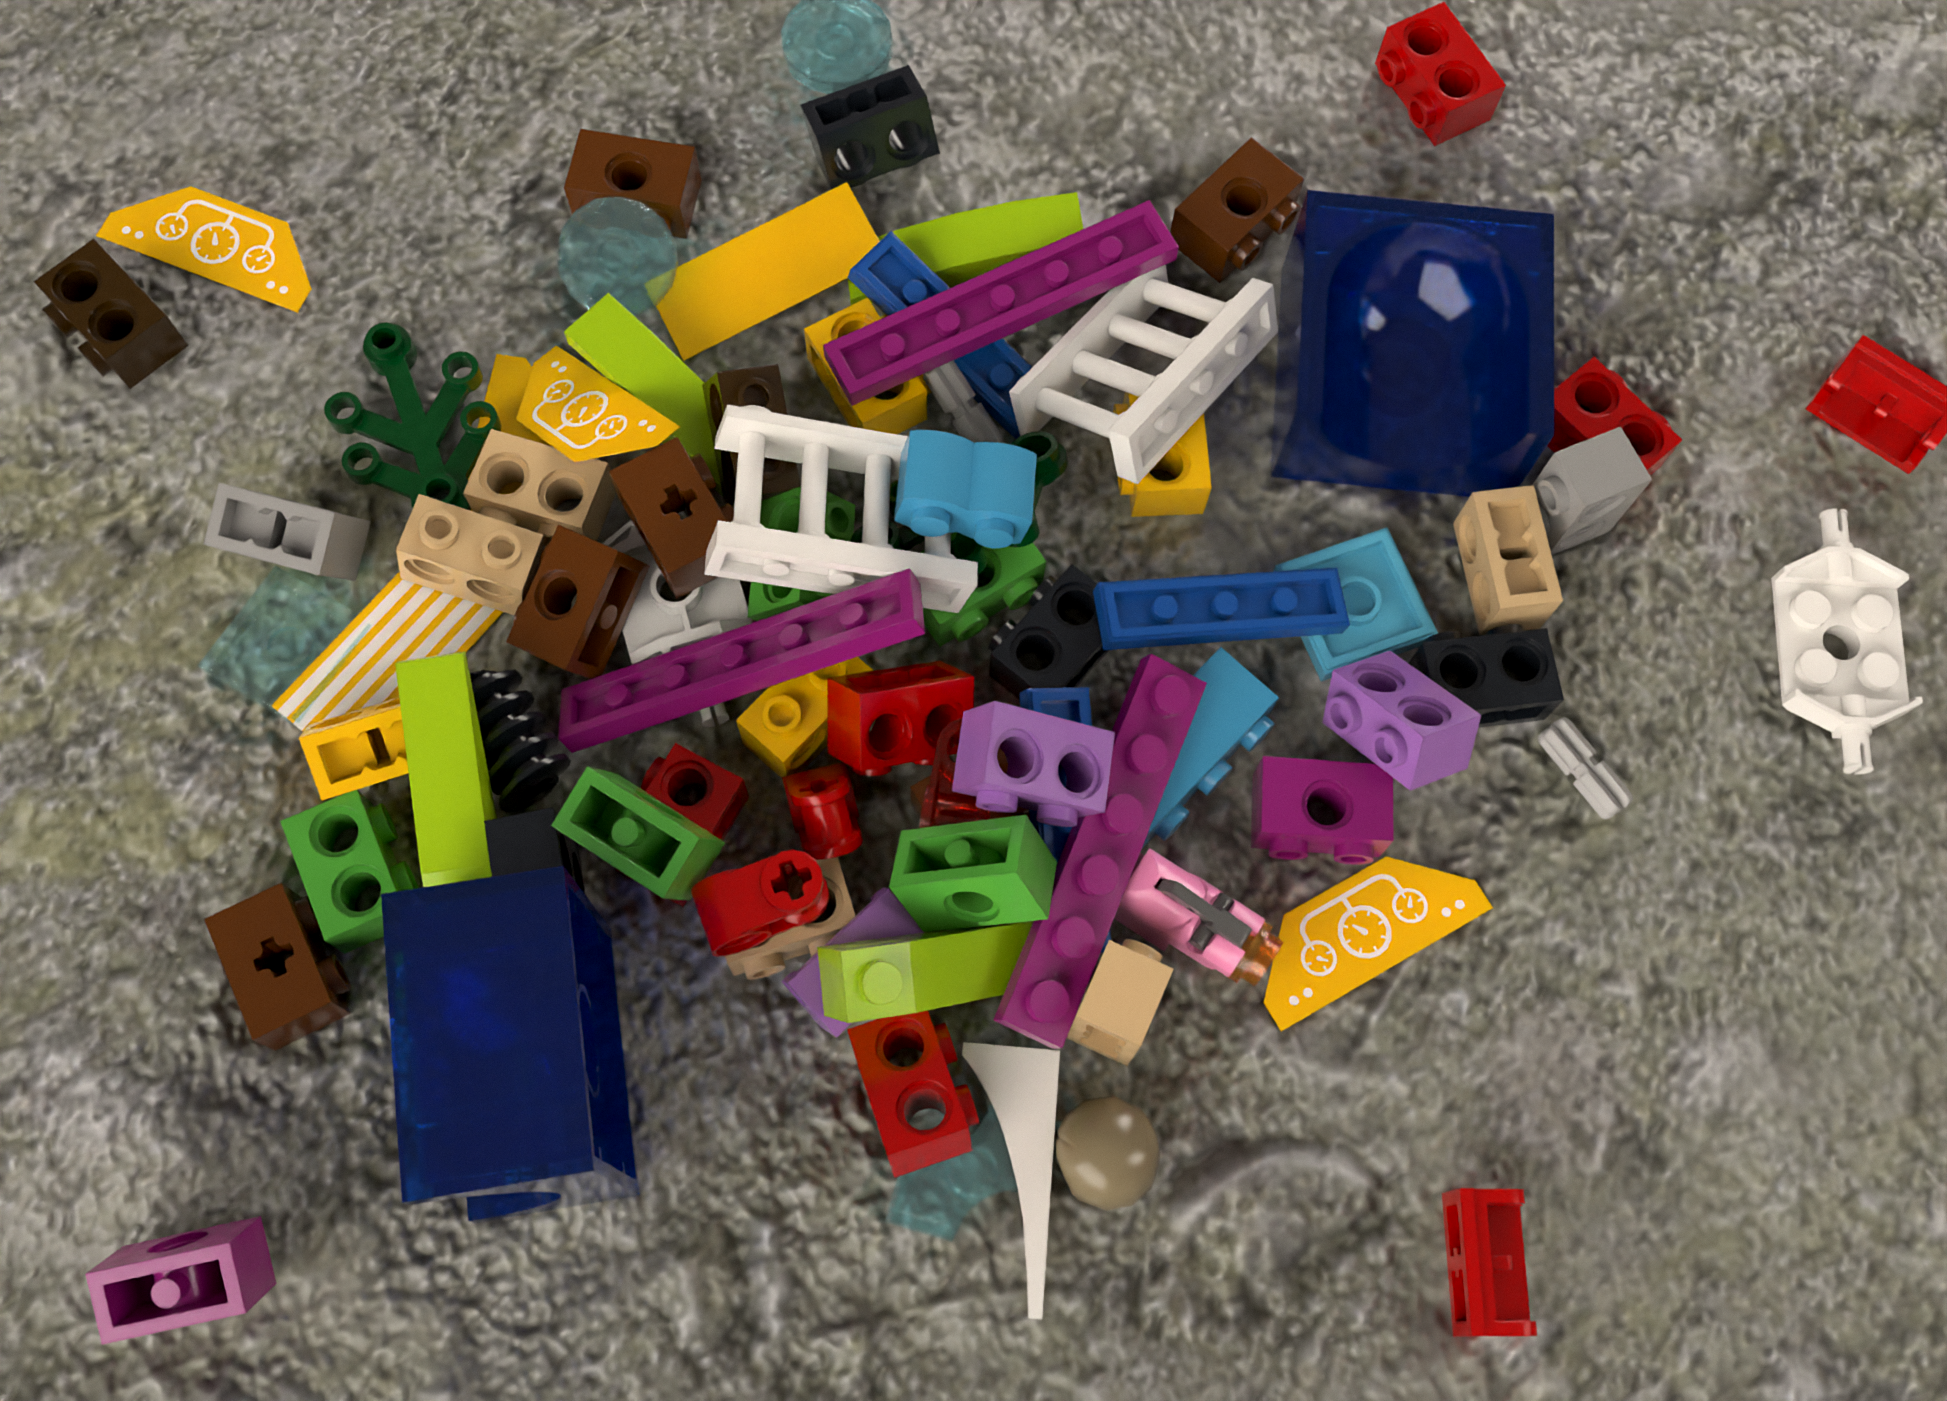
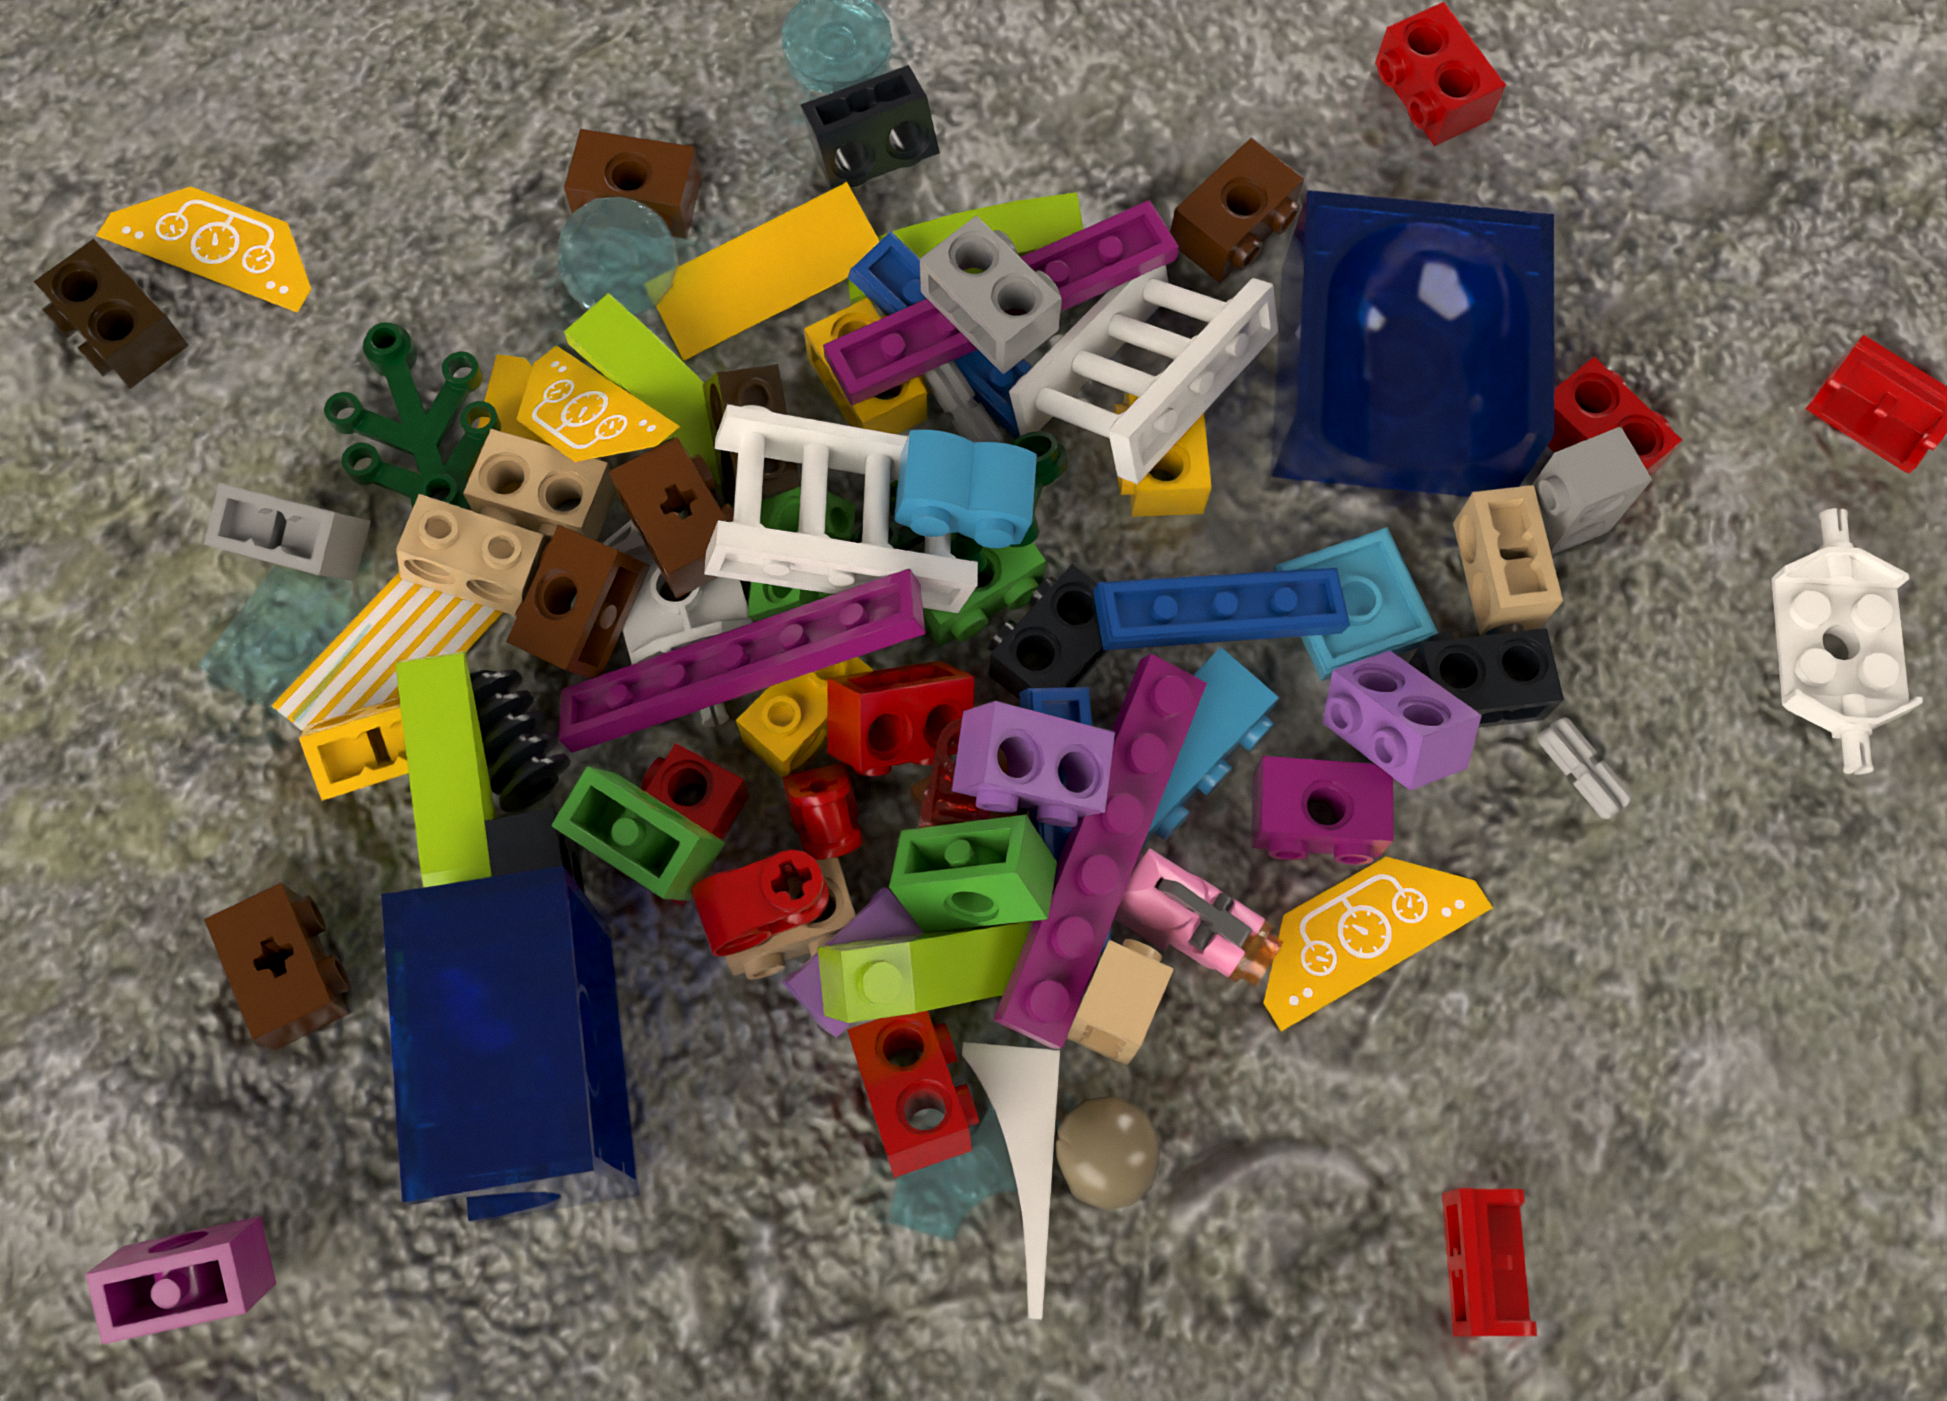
bright green brick [280,789,421,954] -> none
none -> light grey brick [920,215,1062,374]

